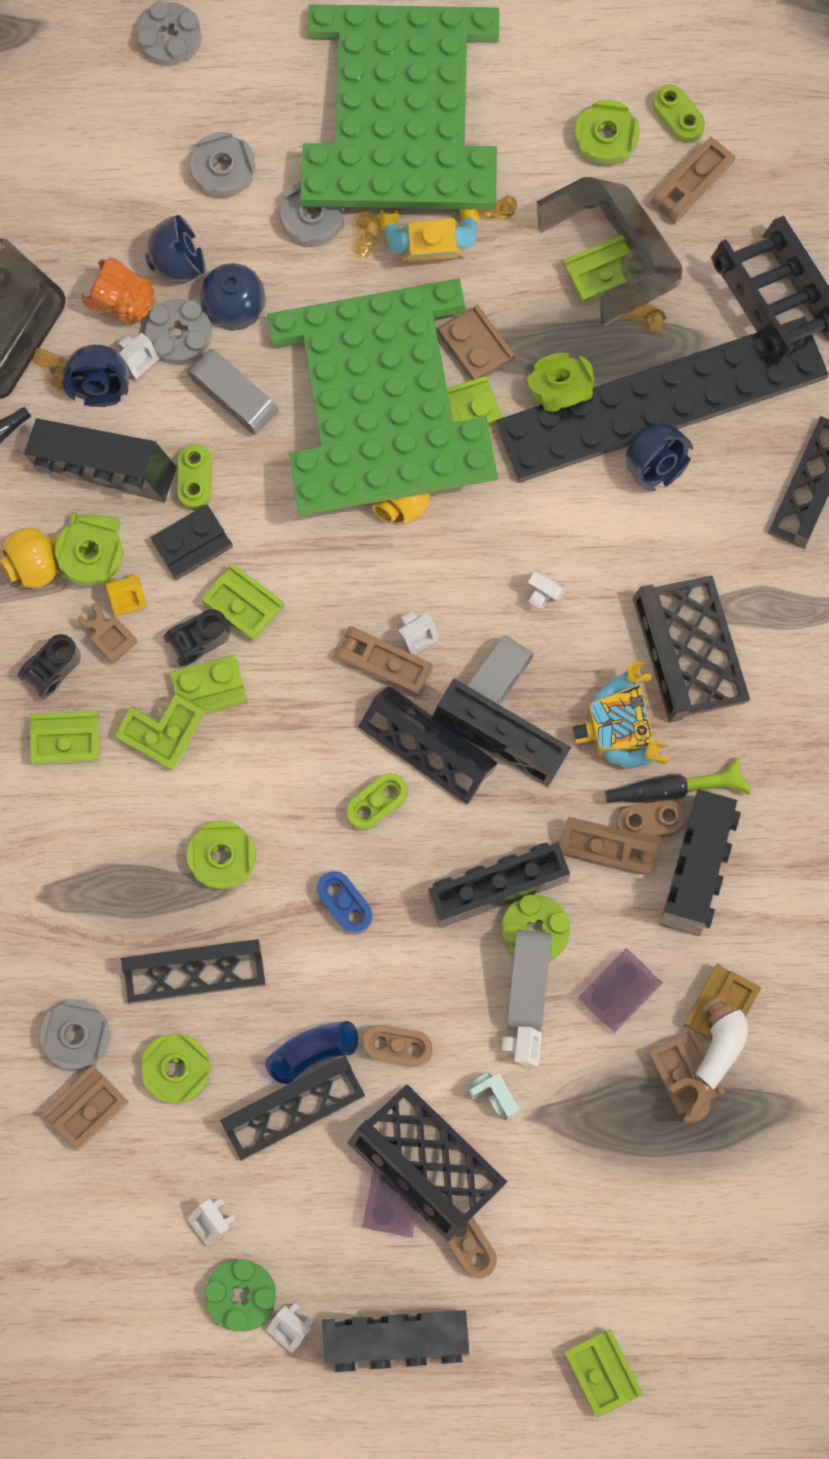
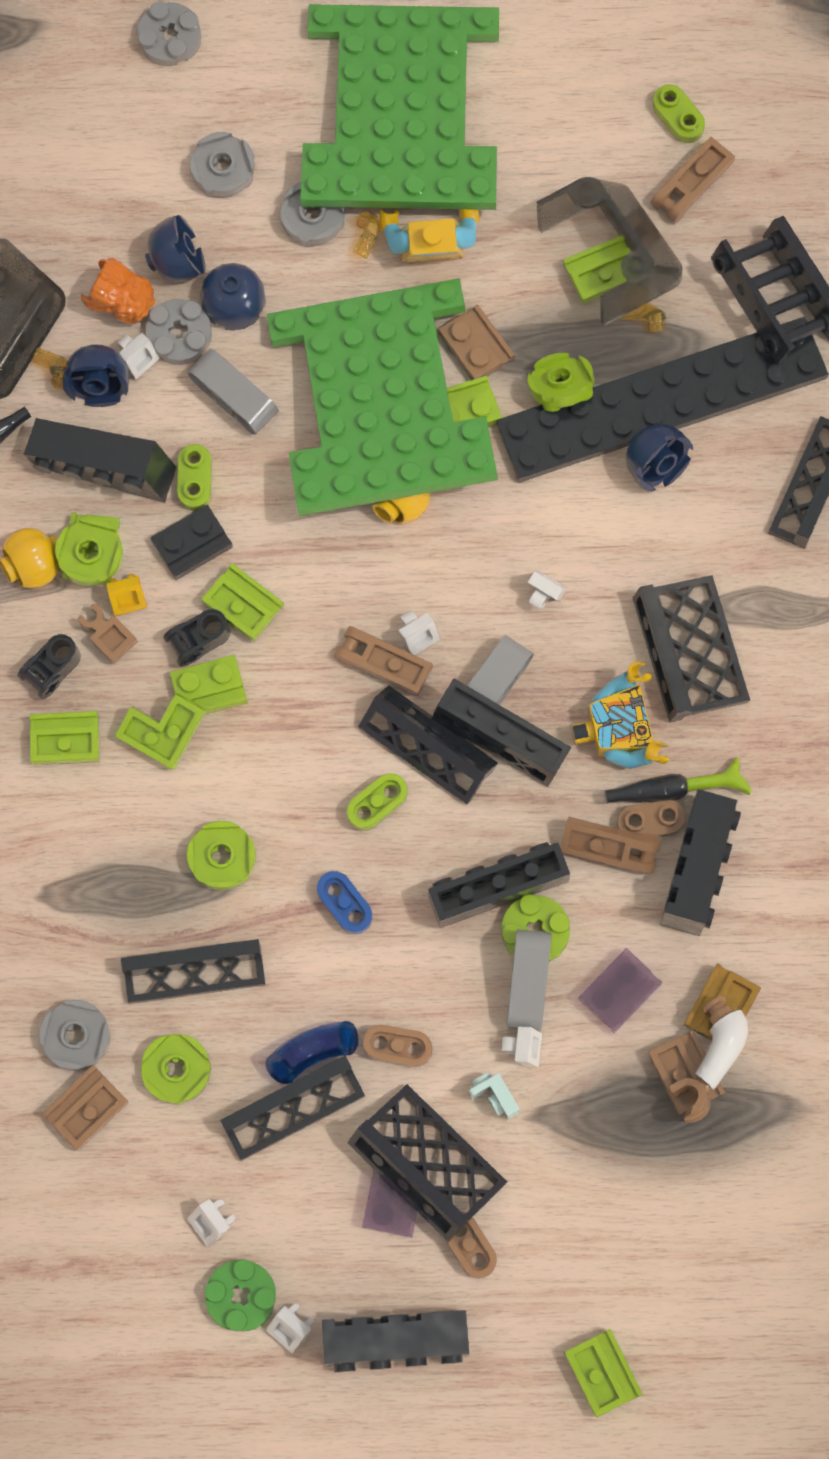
clear yellow arm [480,195,517,219] -> none
lime plate [575,100,640,165] -> none

